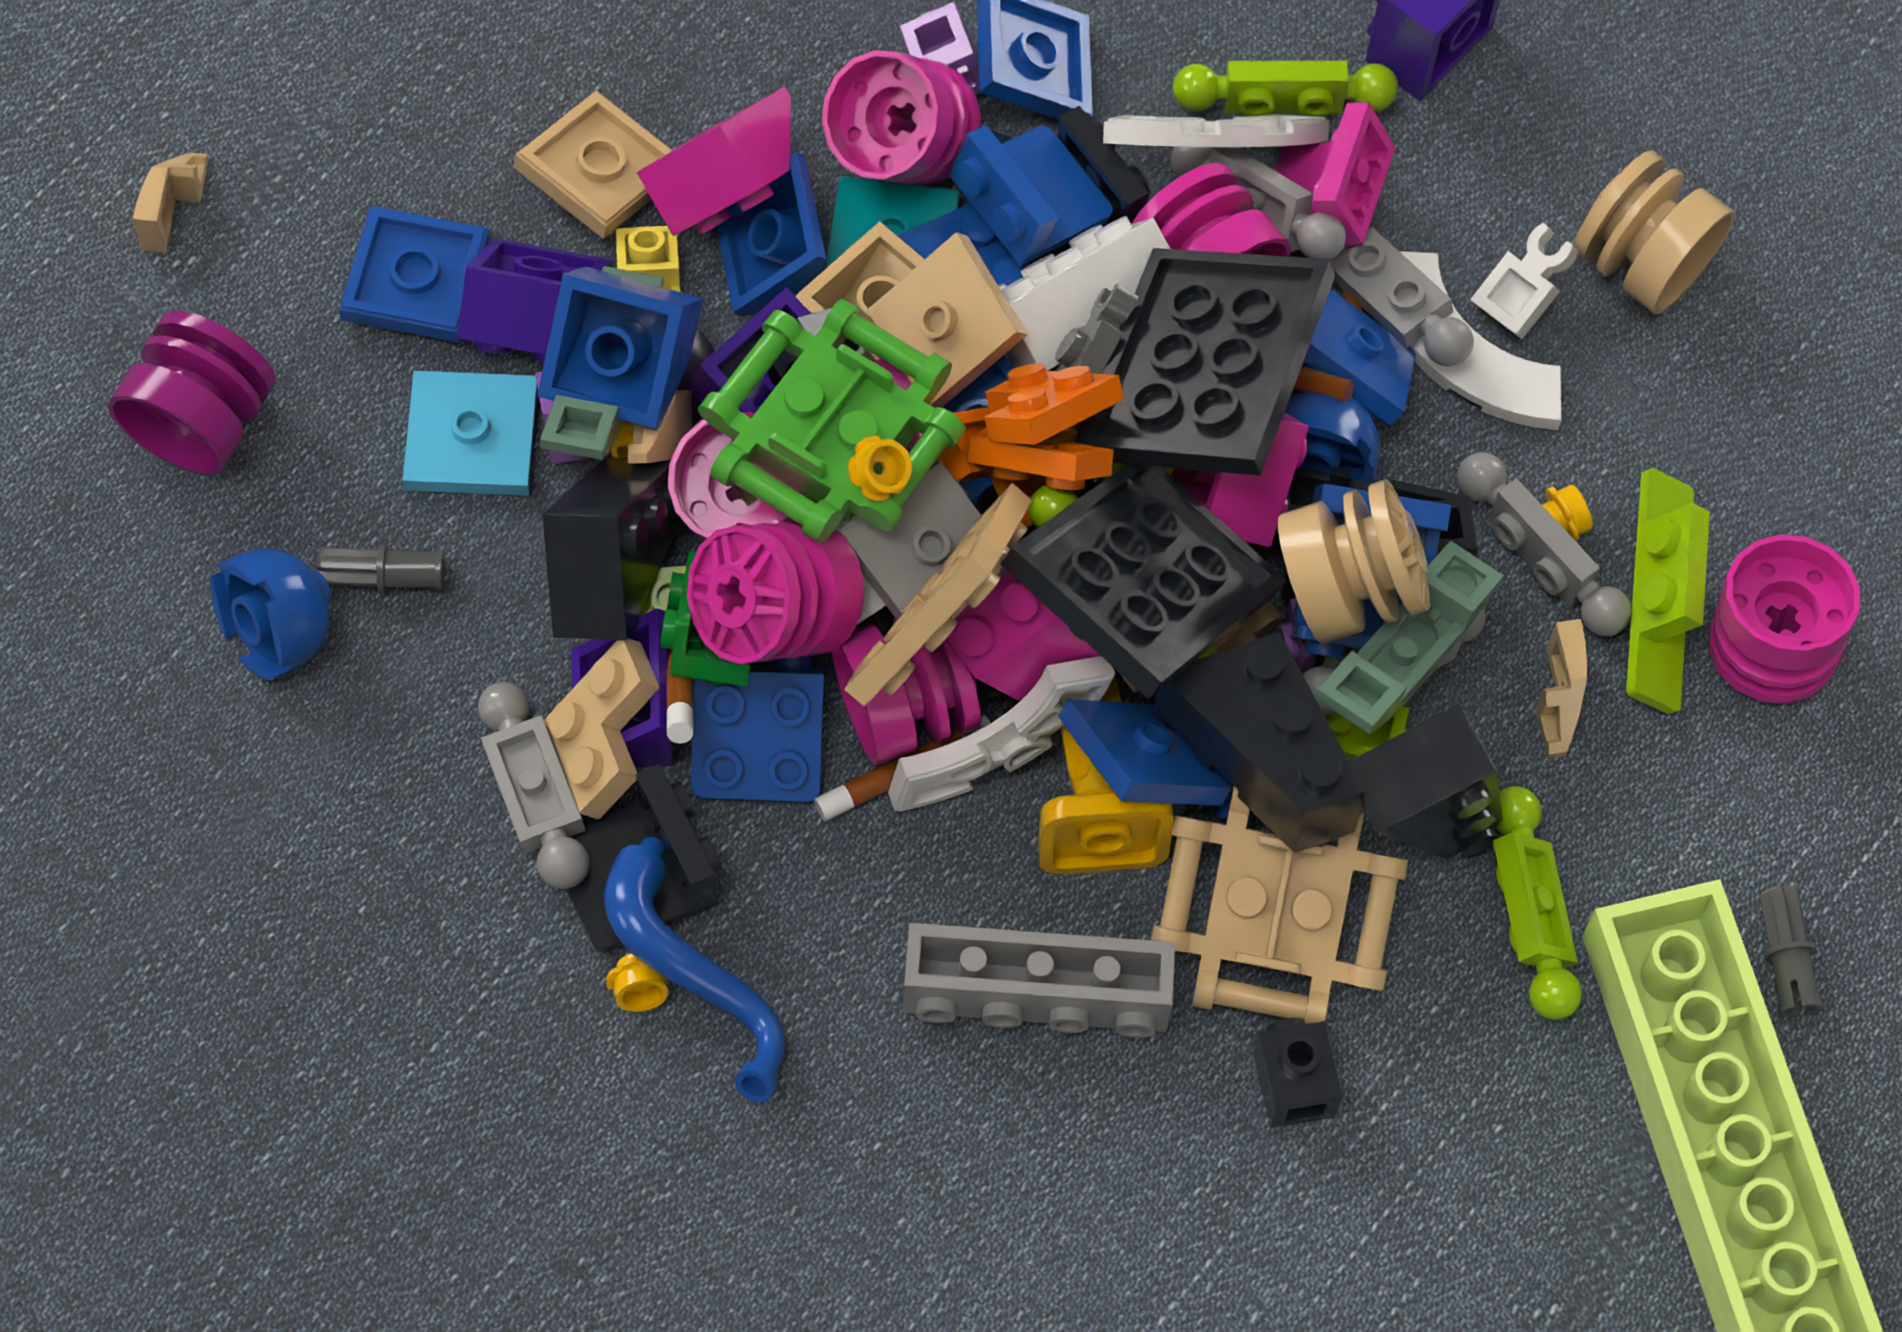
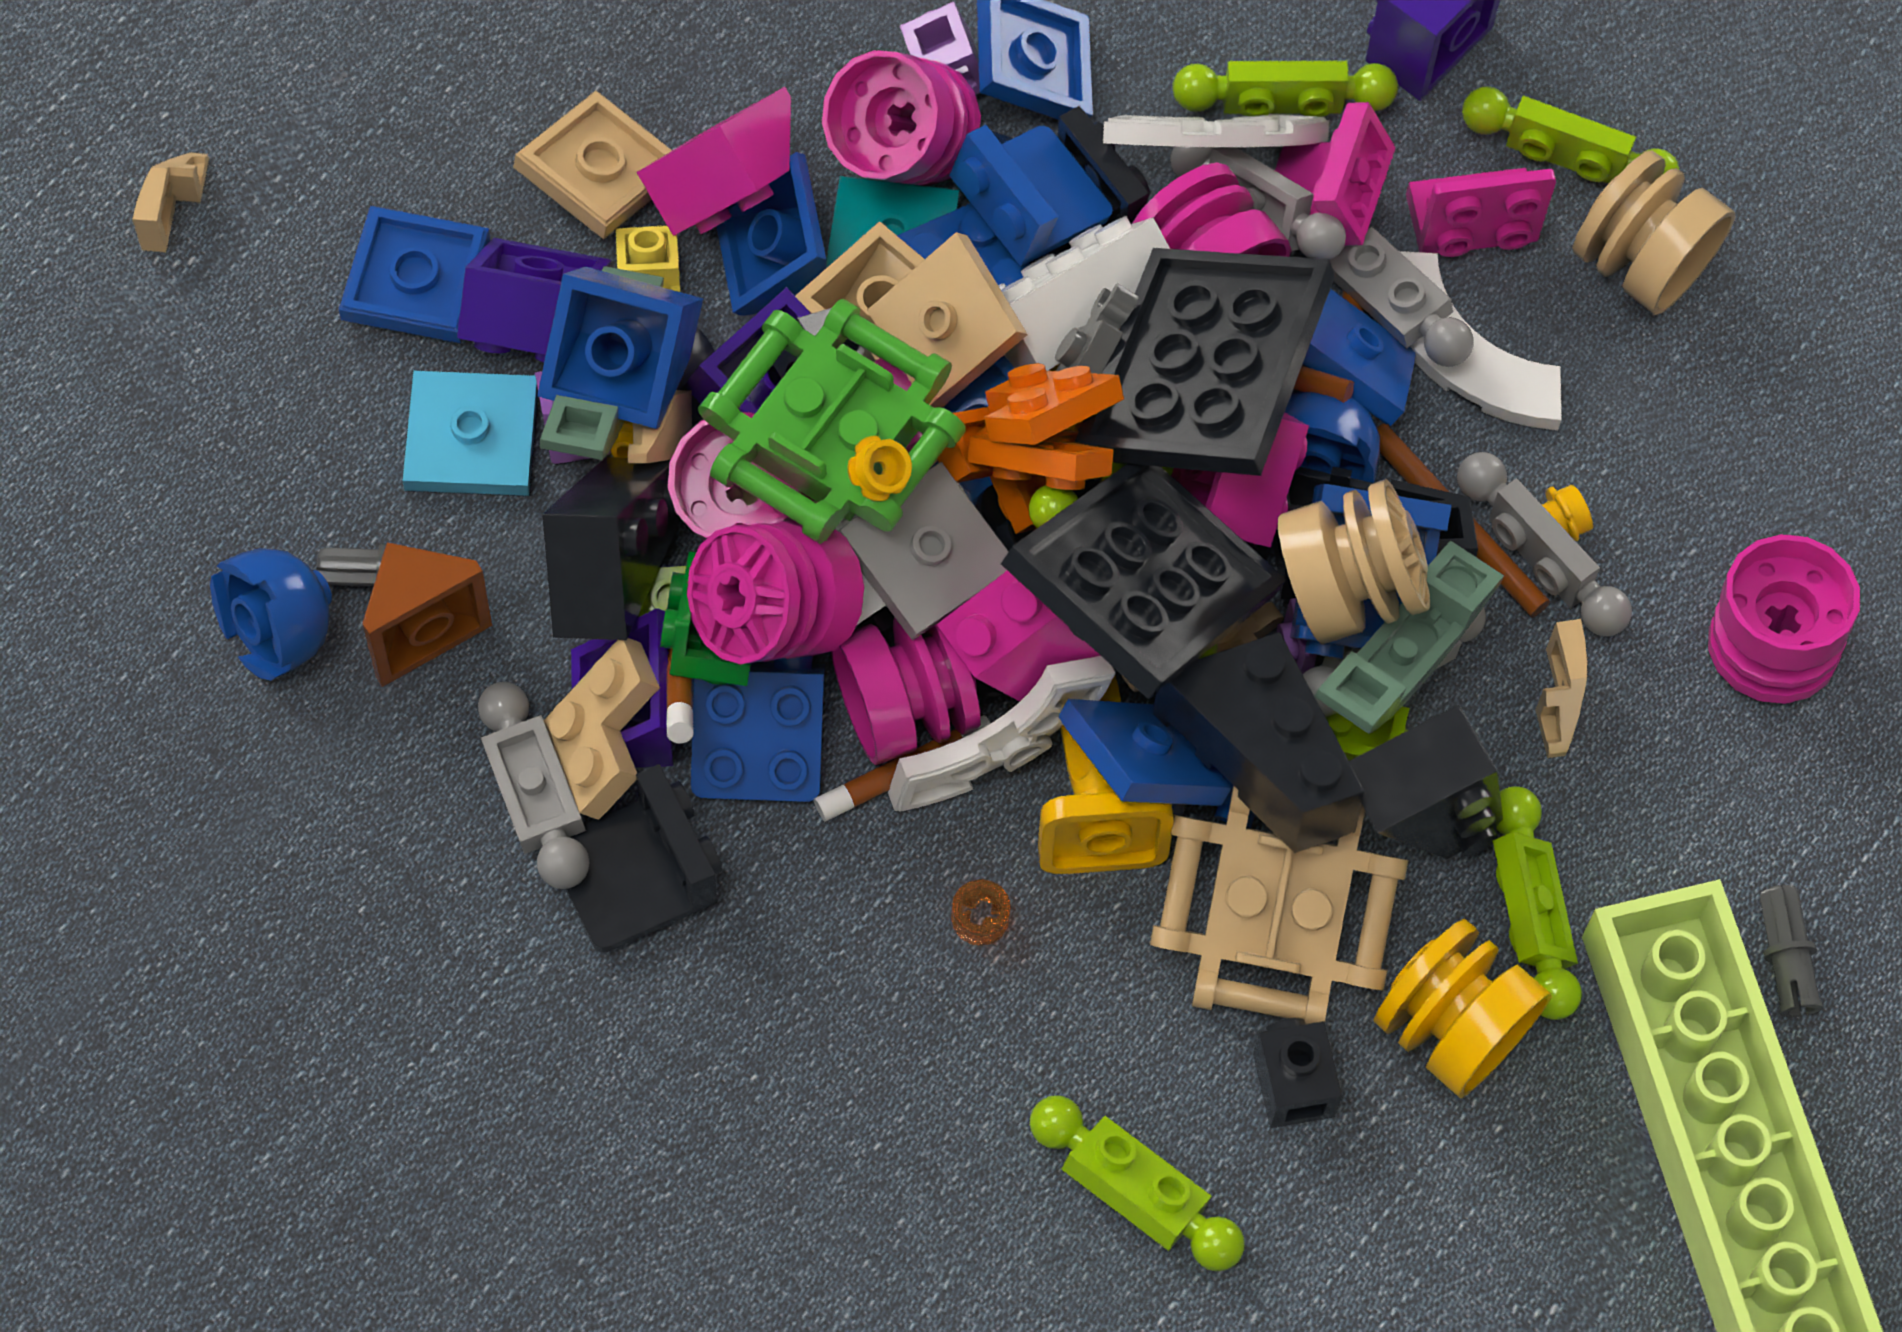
magenta wheel [107,310,277,475] -> none
blue animal [604,837,785,1103] -> none
yellow plate [606,954,668,1012] -> none
tan plate [844,483,1032,707] -> none
light grey brick [903,923,1175,1038] -> none
white plate [1470,223,1578,339] -> none
lime bracket [1626,468,1710,714] -> none
none -> dark orange slope [362,542,493,687]
none -> clear orange bush [951,879,1011,946]
none -> lime plate [1030,1095,1245,1271]
none -> yellow wheel [1373,918,1552,1099]
none -> dark orange bar [1377,423,1550,618]
none -> dark pink bracket [1406,168,1556,257]
none -> lime plate [1462,87,1679,184]

